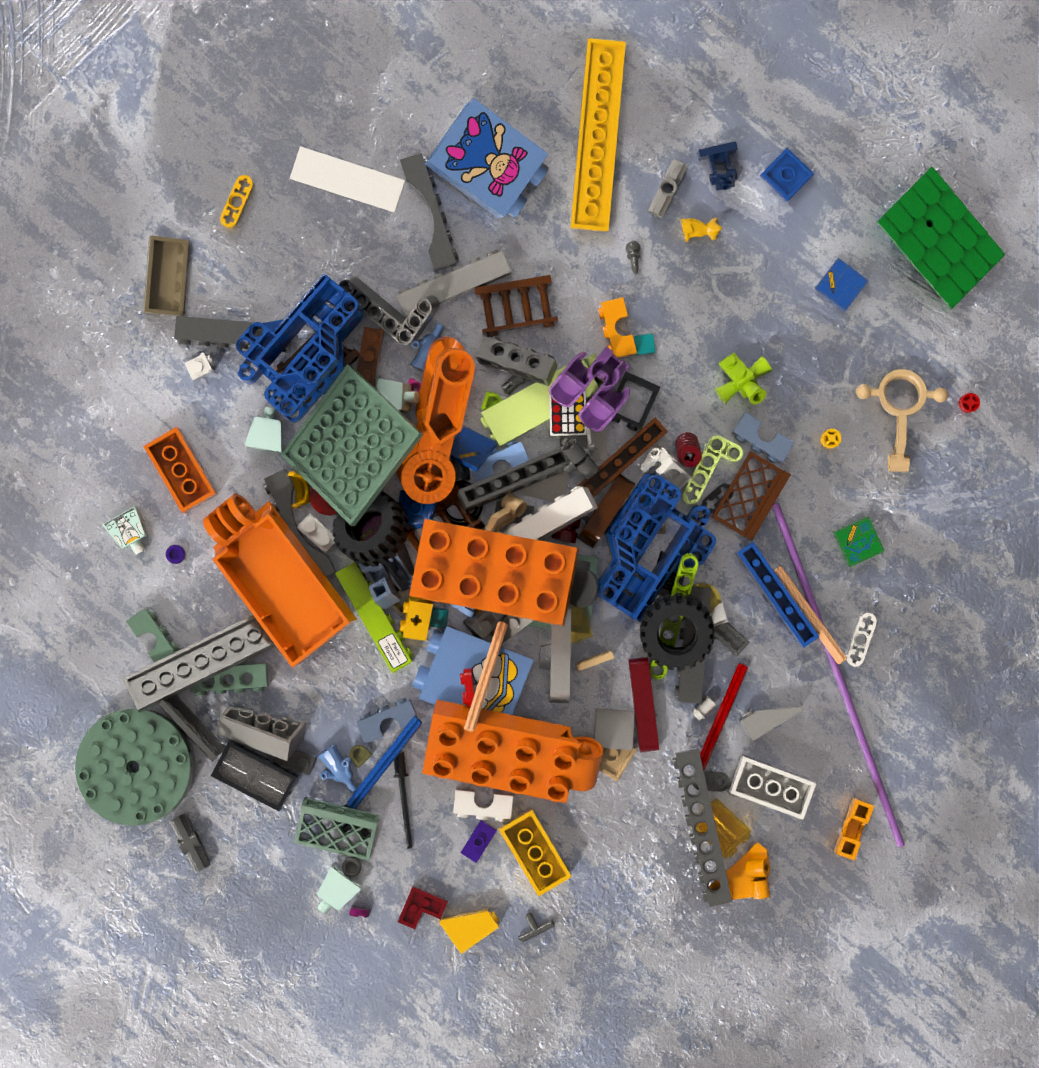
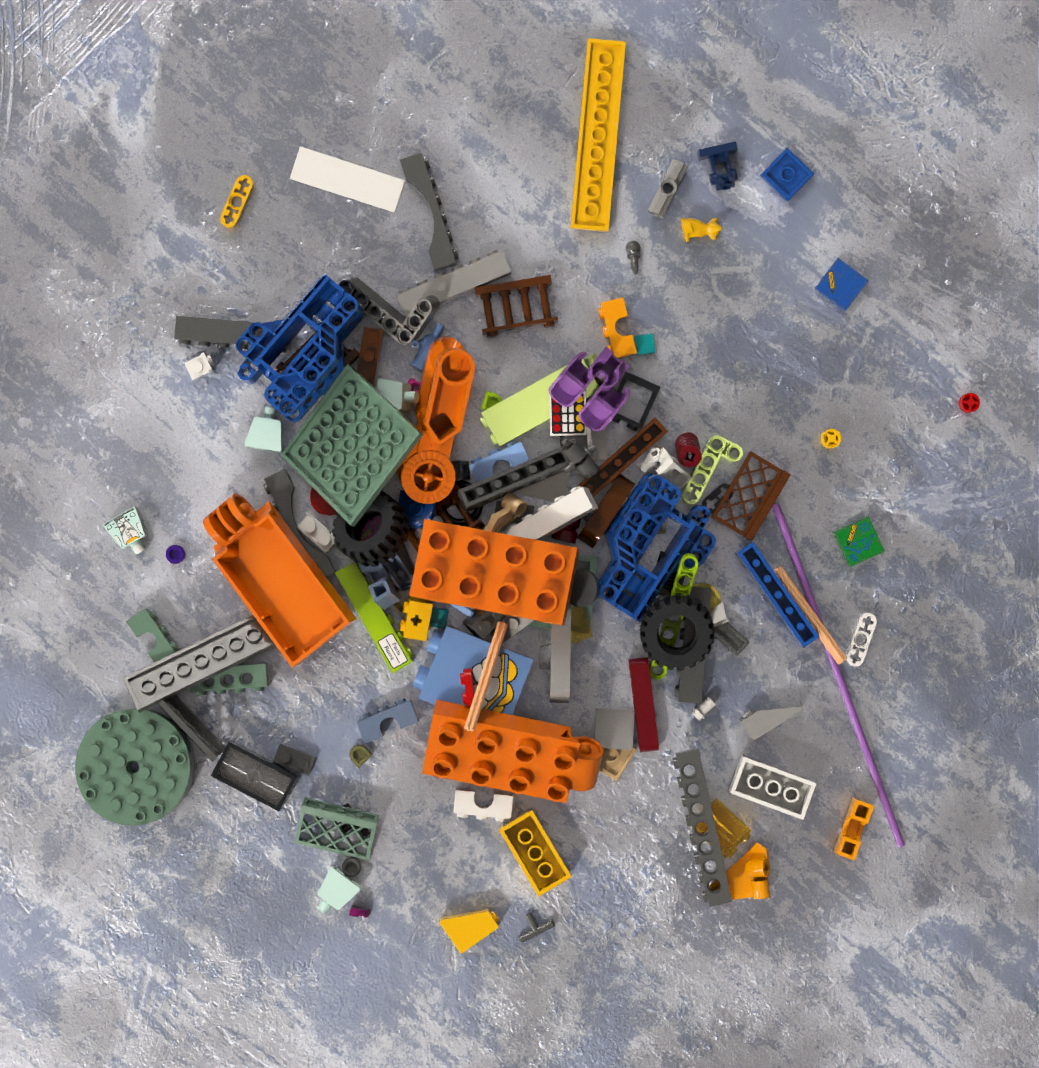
dark tan slope [143,236,189,316] -> none
orange brick [143,427,218,514] -> none
dark grey piece [169,813,211,873] -> none
light grey wedge [218,706,306,761] -> none
yellow helmet [288,471,311,509] -> none
medium blue piece [317,744,357,793] -> none
blue axle [347,716,422,809] -> none
black piece [393,752,412,849] -> none
dark red plate [398,886,448,930] -> none
brick [424,98,549,218] -> none
blue tile [450,426,497,472] -> none
dark purple plate [460,820,497,863] -> none
dark grey brick [476,336,557,386] -> none
dark grey pin [501,366,536,395] -> none
tan tile [575,650,614,671] -> none
dark grey plate [692,771,730,792] -> none
red axle [700,664,748,771] -> none
lime brick [714,353,773,405] -> none
sand blue arch [732,412,795,464] -> none
tan piece [856,369,948,472] -> none
green piece [876,166,1005,310] -> none

